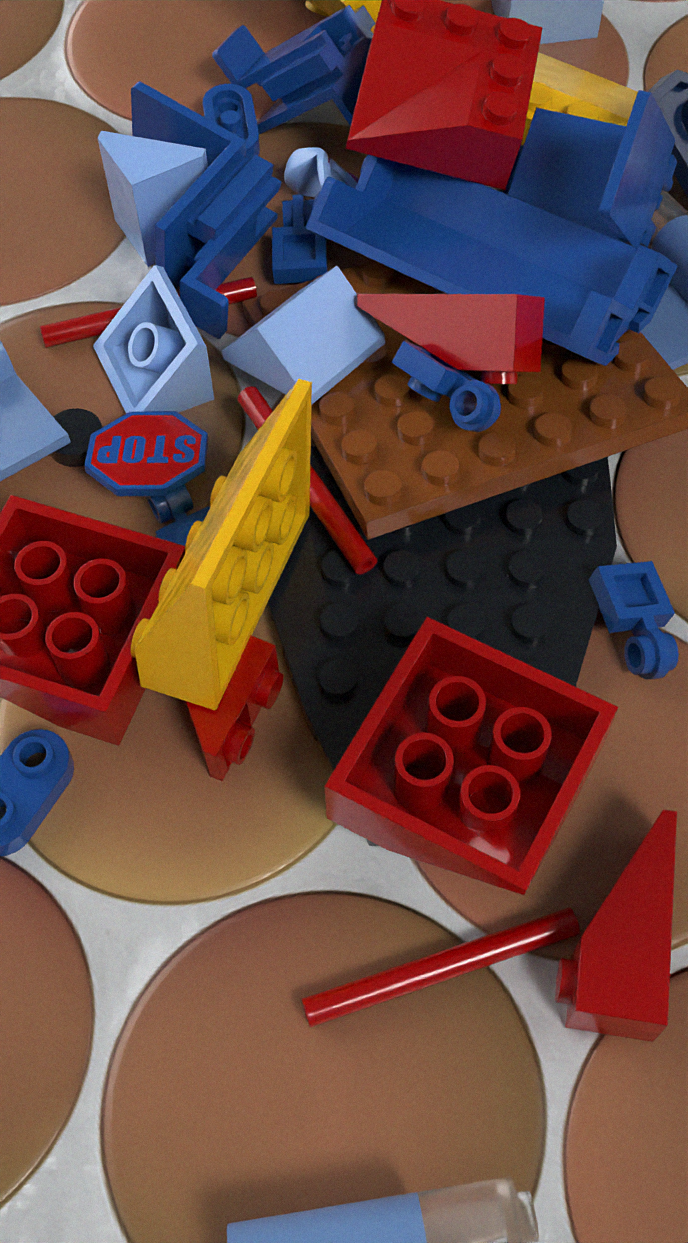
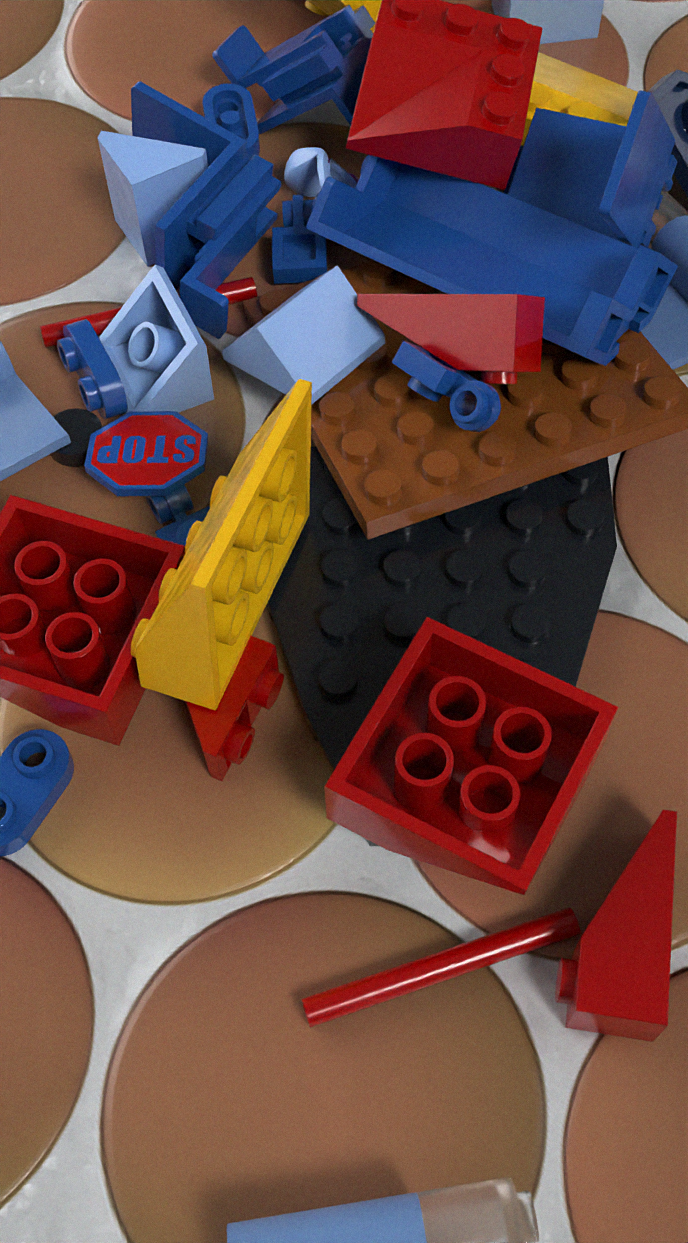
red piece [237,386,377,574] -> none
blue plate [589,561,679,680] -> none
none -> blue plate [57,319,128,420]

